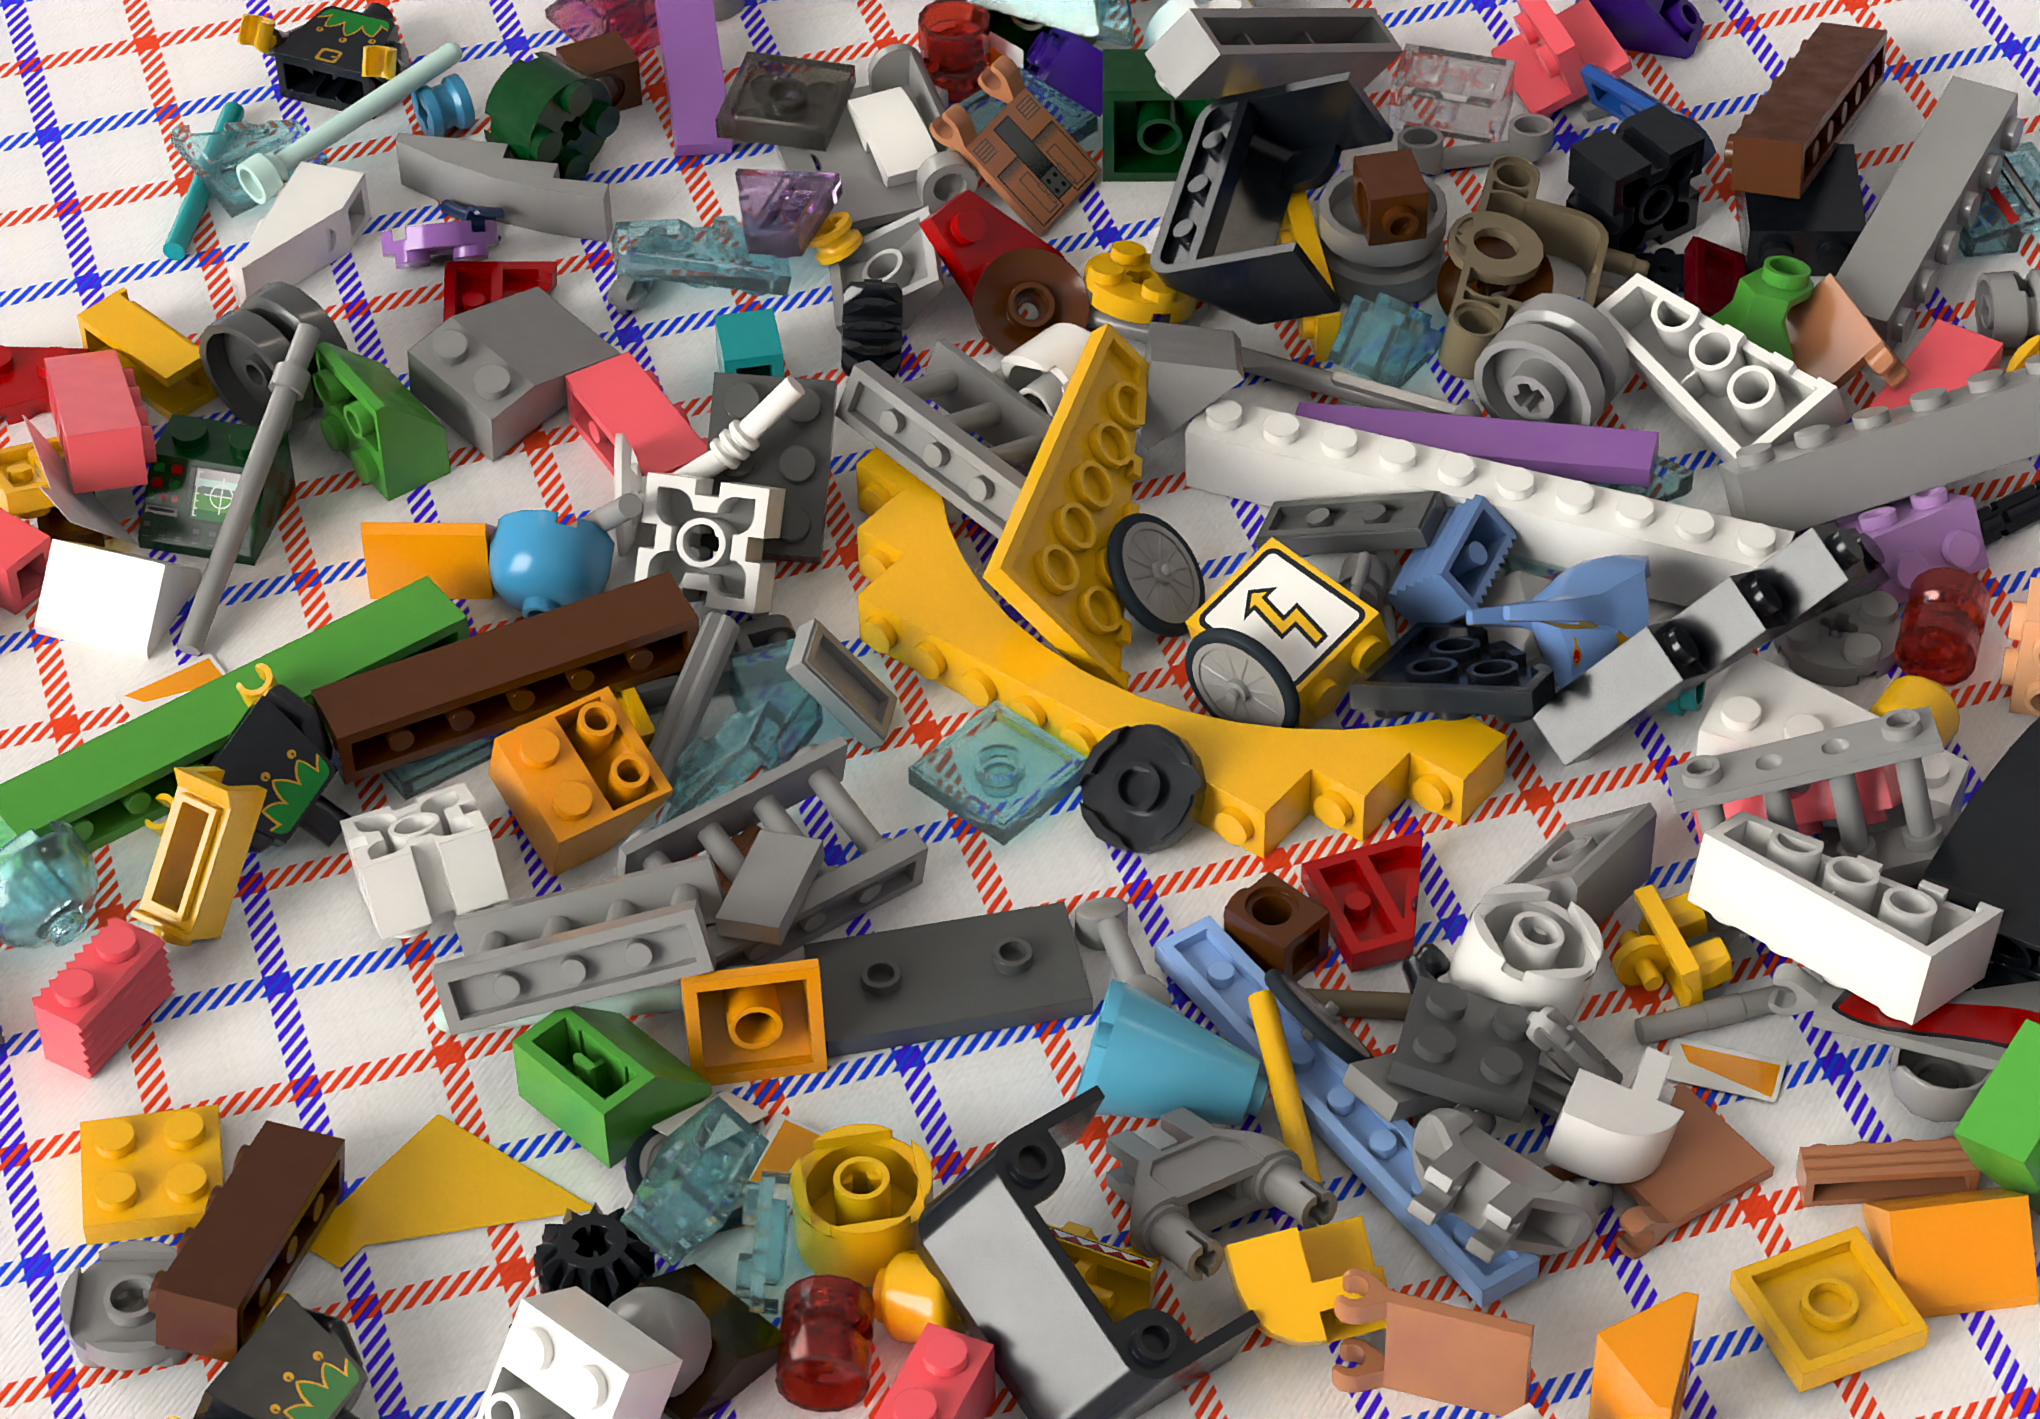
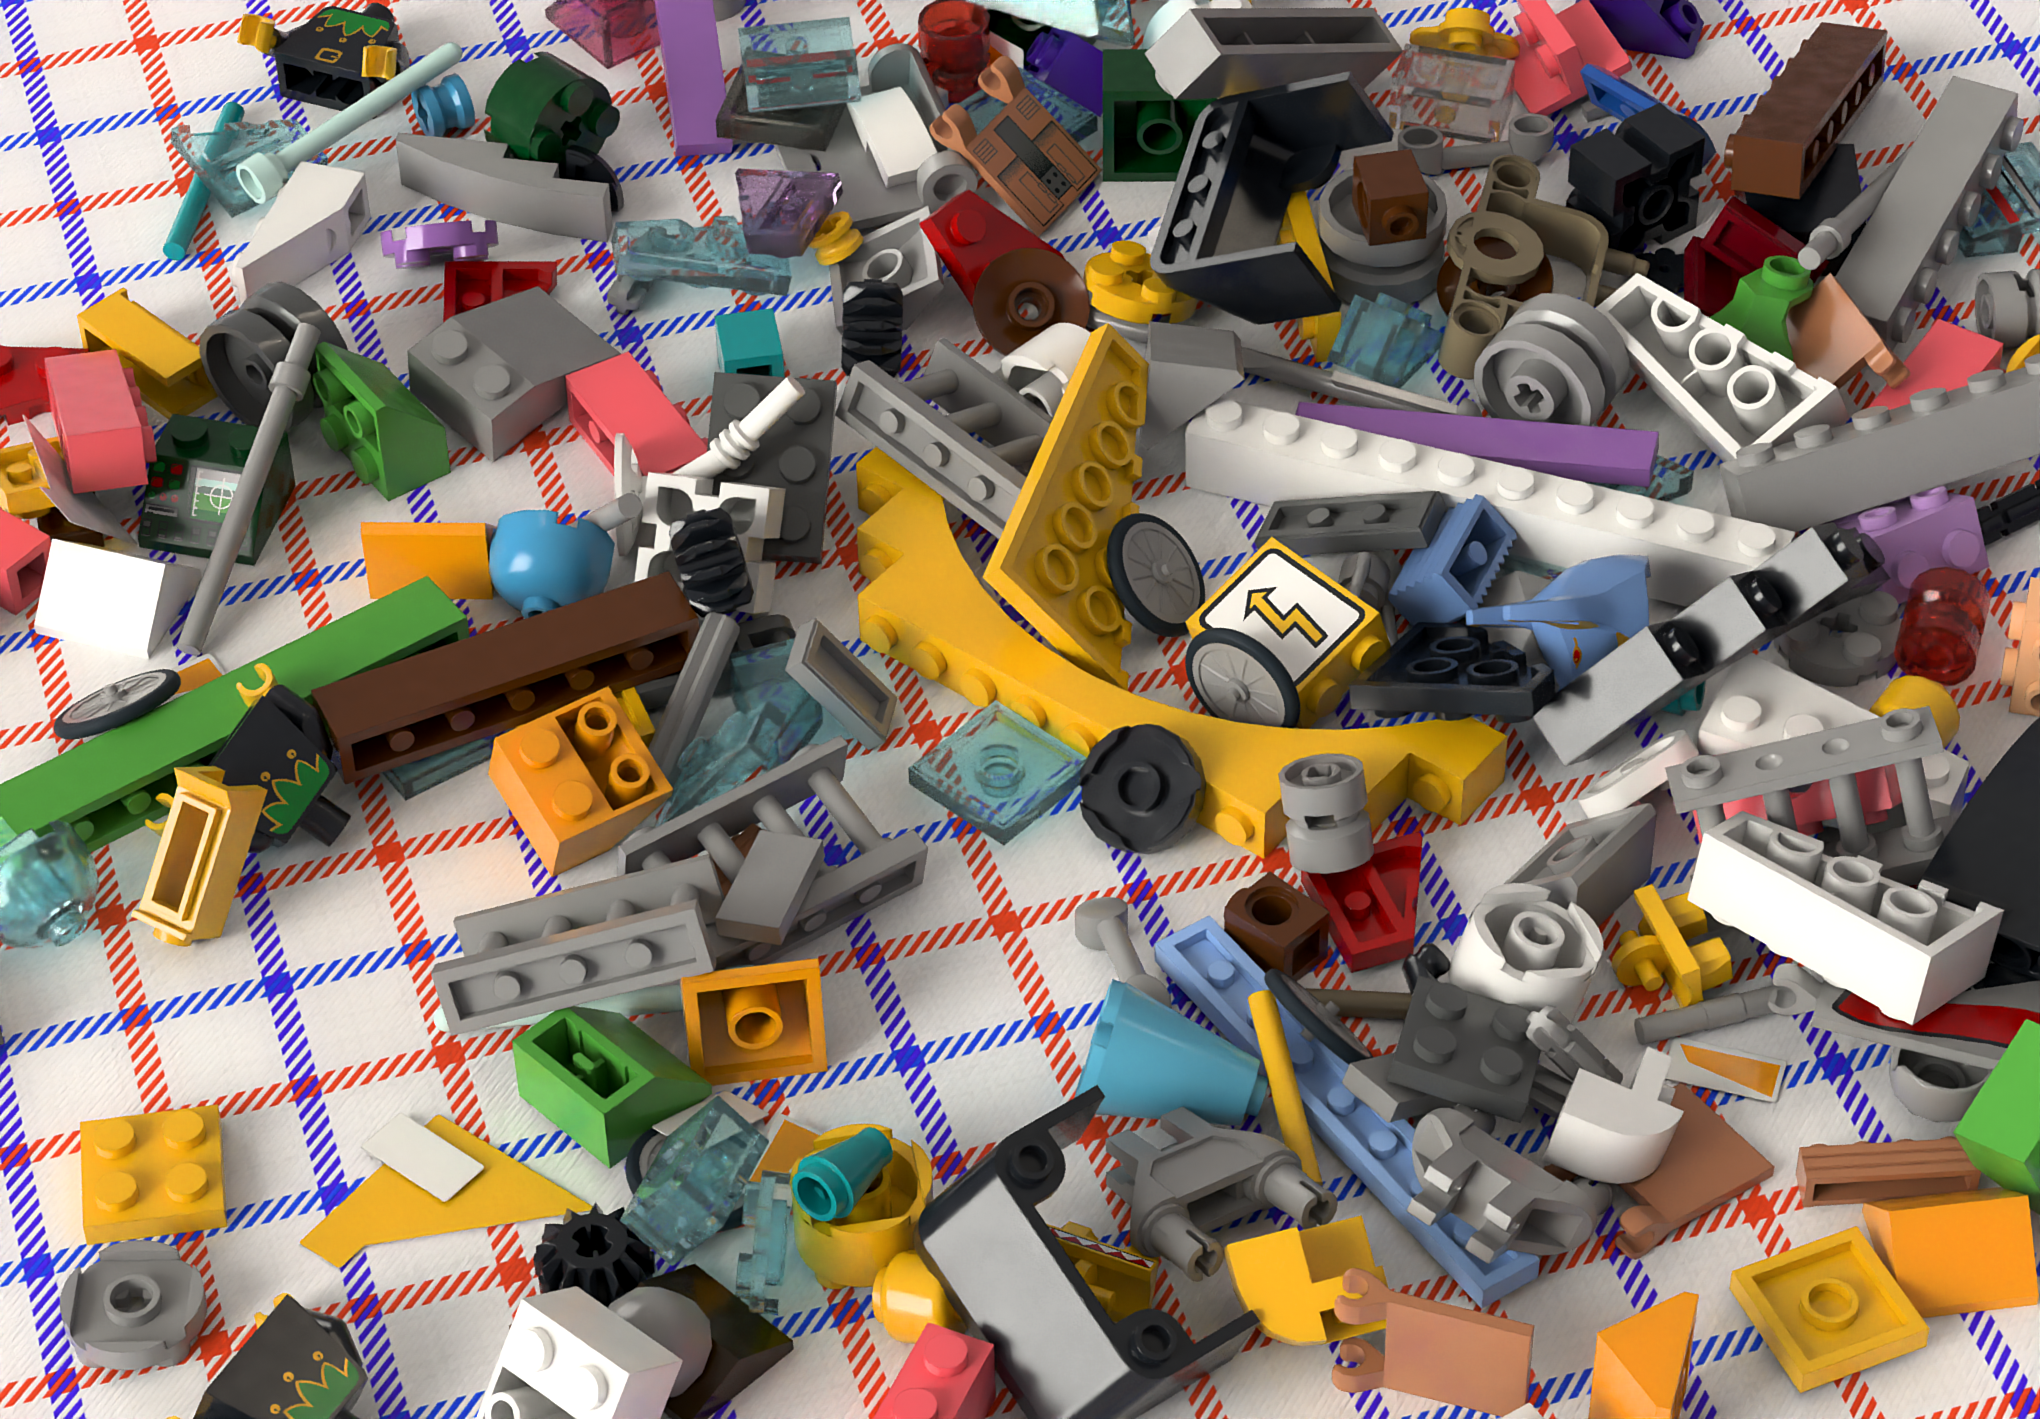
coral brick [32,917,175,1079] -> none
reddish brown brick [148,1120,345,1362] -> none
white brick [340,782,509,940] -> none
dark blue hand [440,199,505,241] -> none
reddish brown brick [556,30,642,111] -> none
clear red wheel [775,1274,875,1413] -> none
dark grey plate [803,902,1093,1058] -> none
none -> wheel [54,669,181,740]
none -> white sticker [361,1113,484,1202]
none -> black tile [565,145,624,212]
none -> black gear [669,508,754,617]
none -> clear light blue slope [738,17,862,113]
none -> teal cone [792,1127,893,1221]
none -> light grey wheel [1278,753,1374,874]
none -> yellow plate [1409,8,1520,70]
none -> white plate [1577,729,1699,818]
none -> dark red tile [1699,196,1830,285]
none -> light grey bar [1798,144,1913,270]

